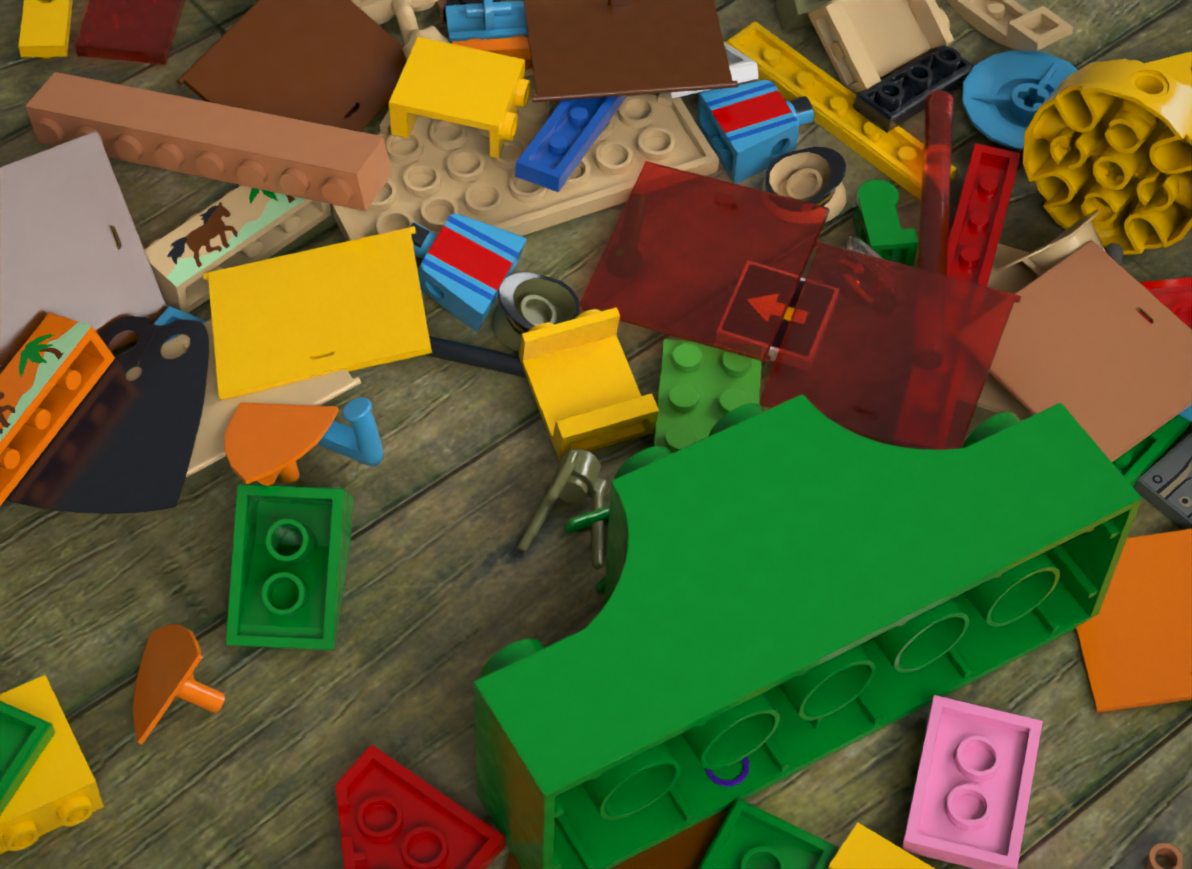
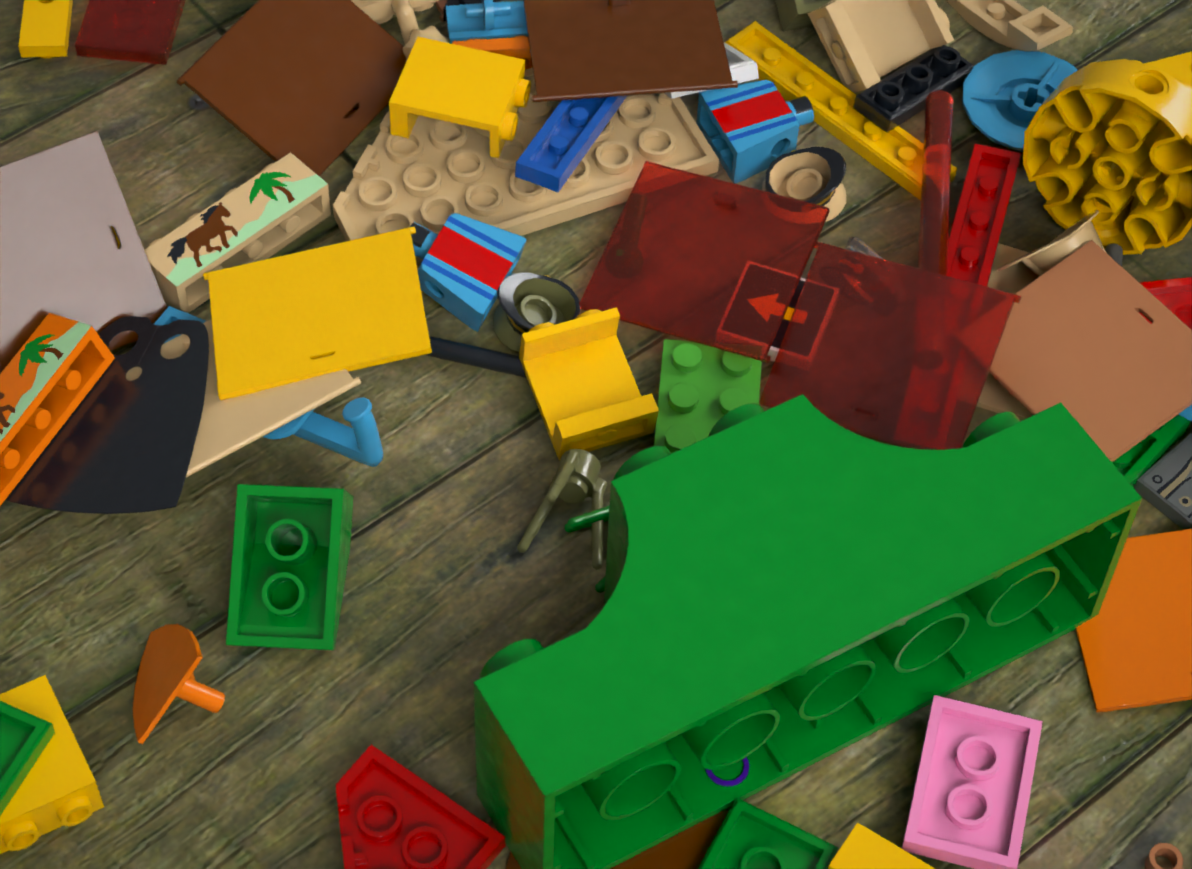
nougat brick [25,72,392,211] -> none
orange shield [224,402,339,486] -> none
green leg [853,179,919,273] -> none

